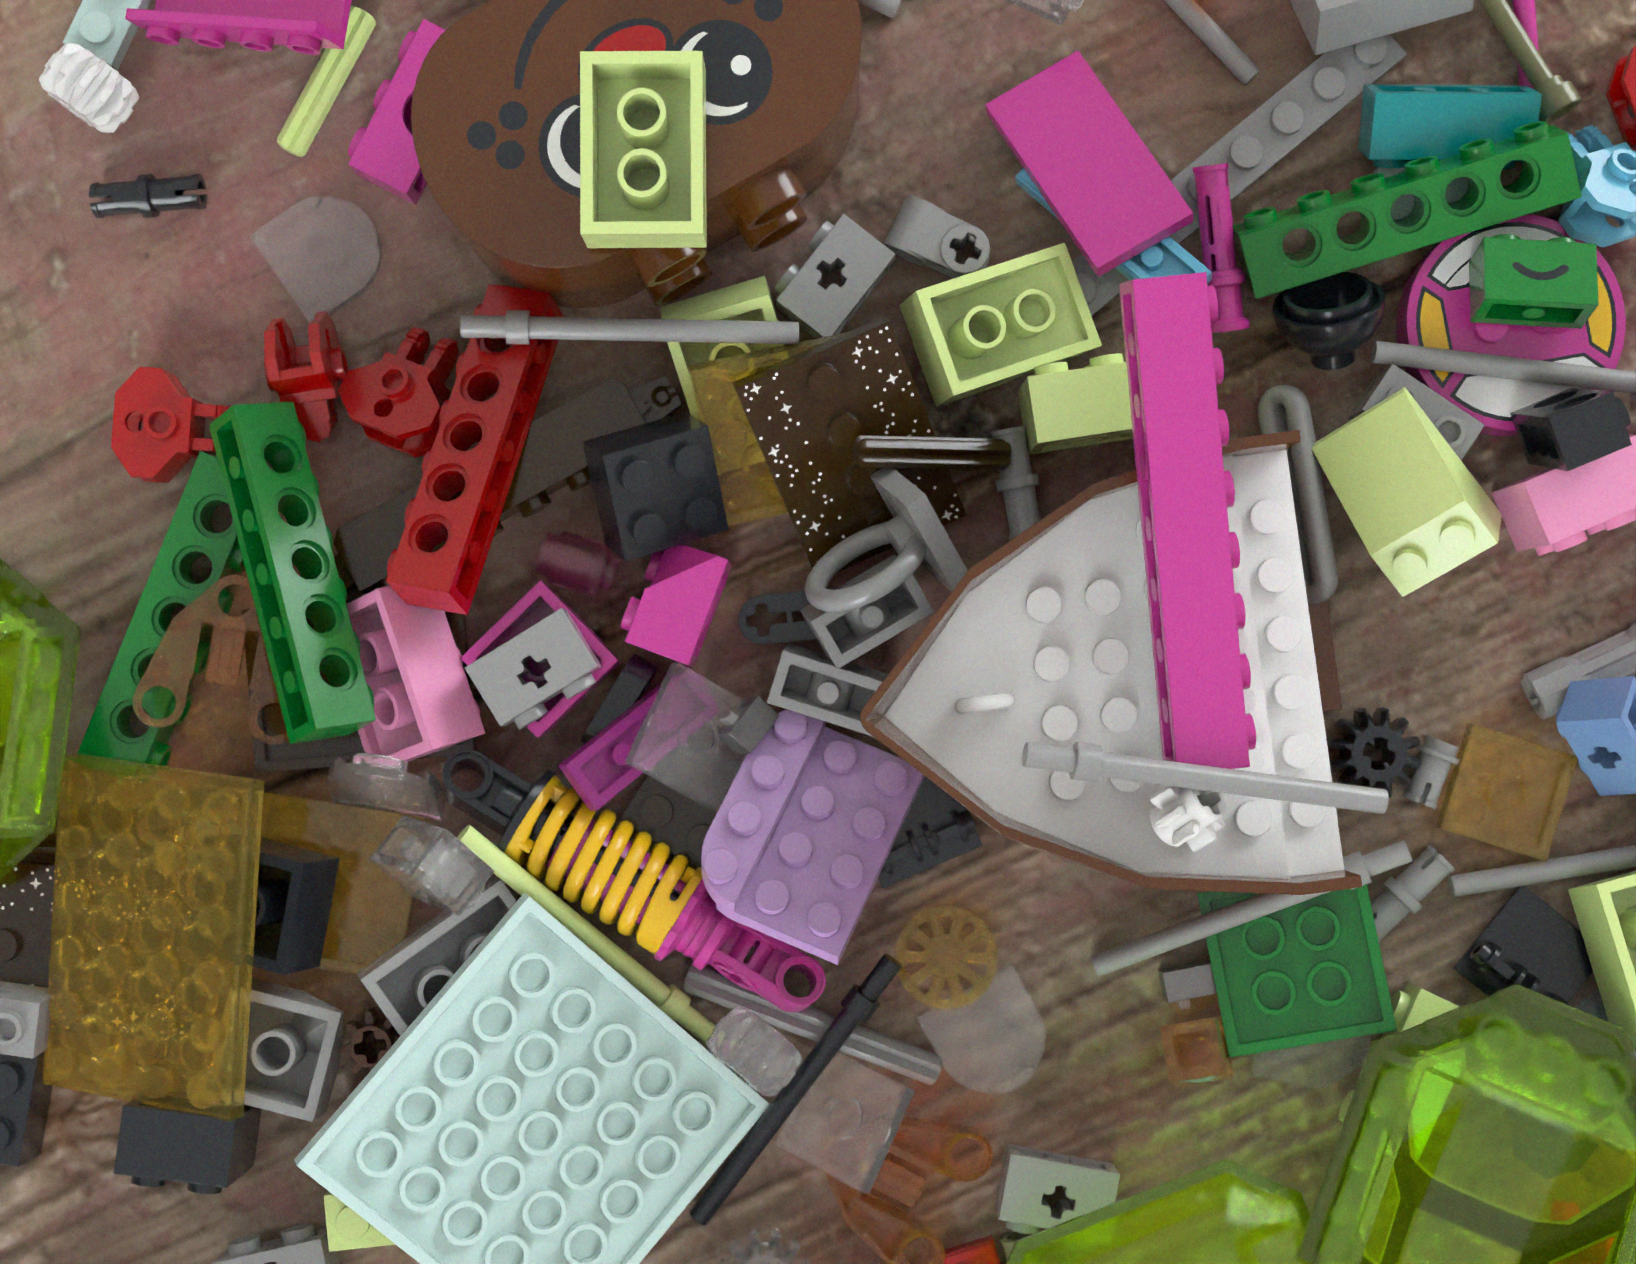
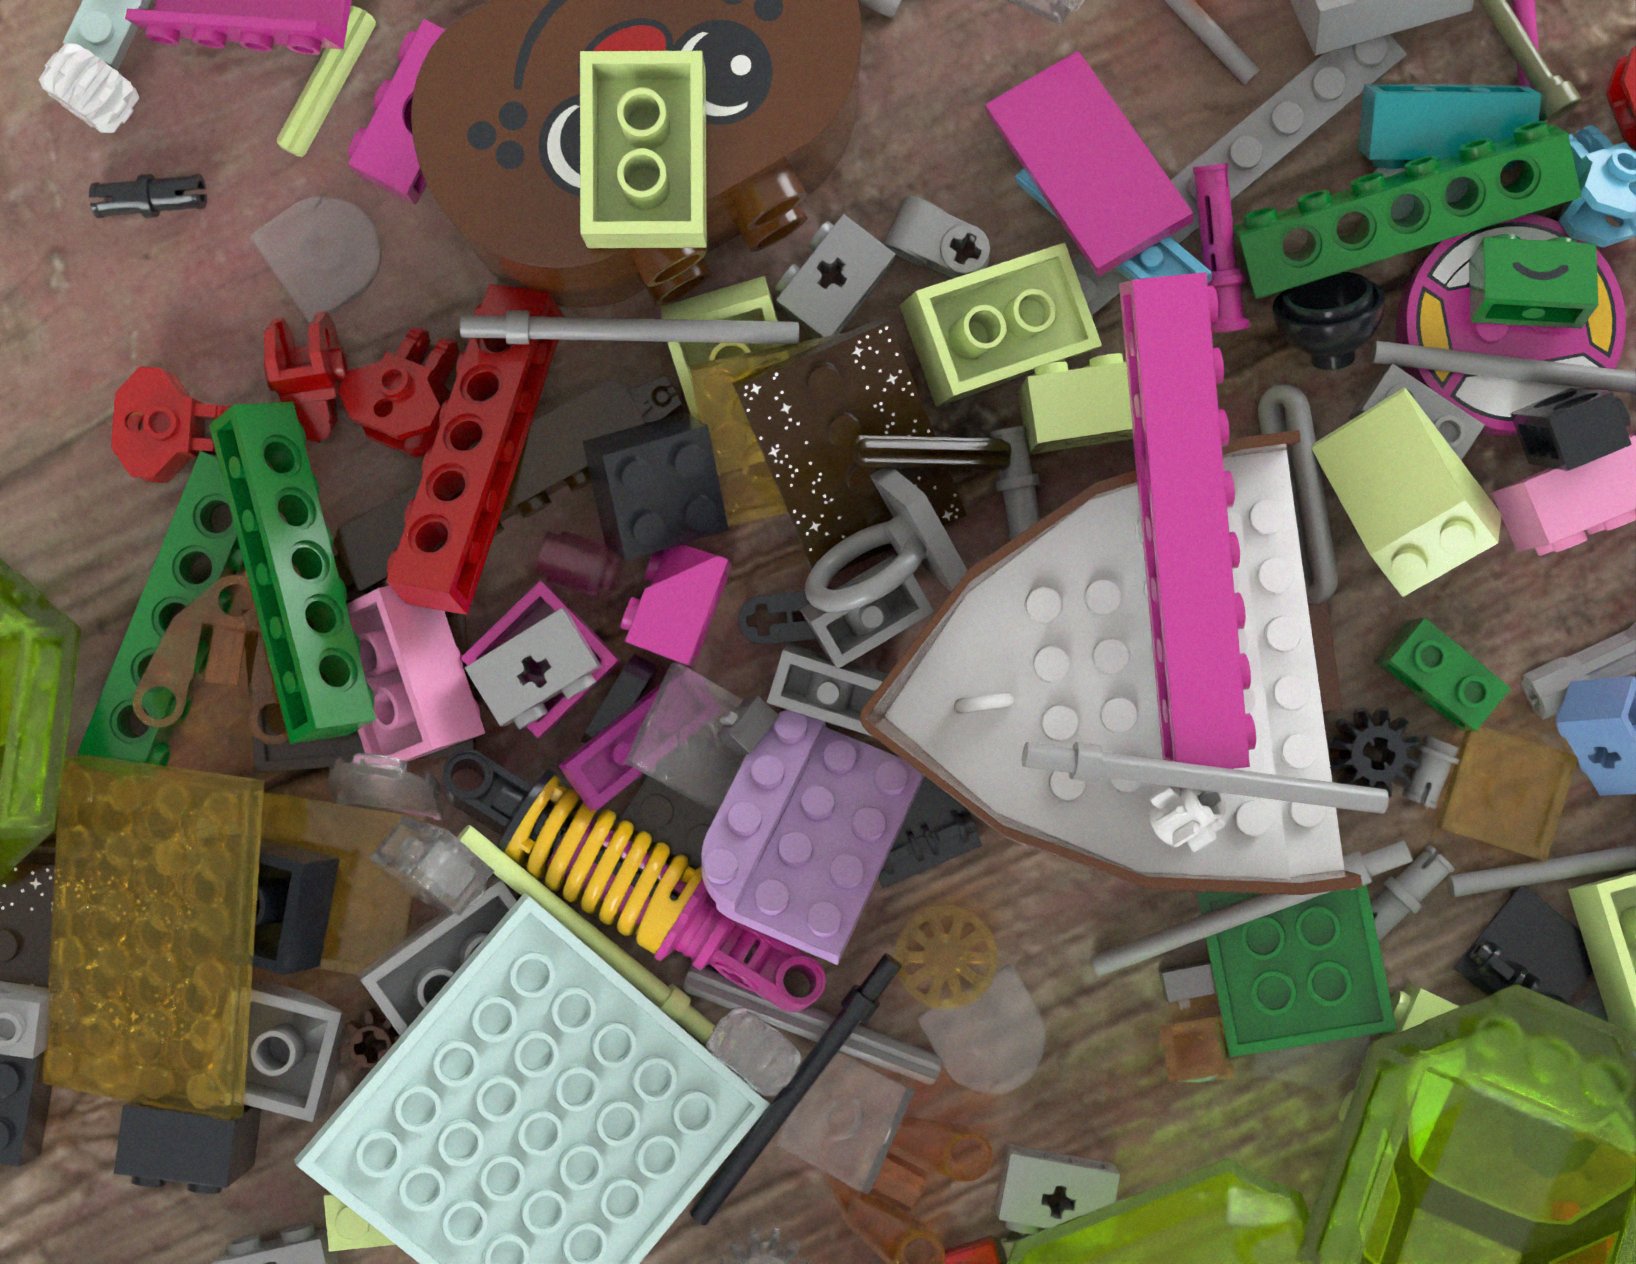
none -> green brick [1374,618,1511,731]

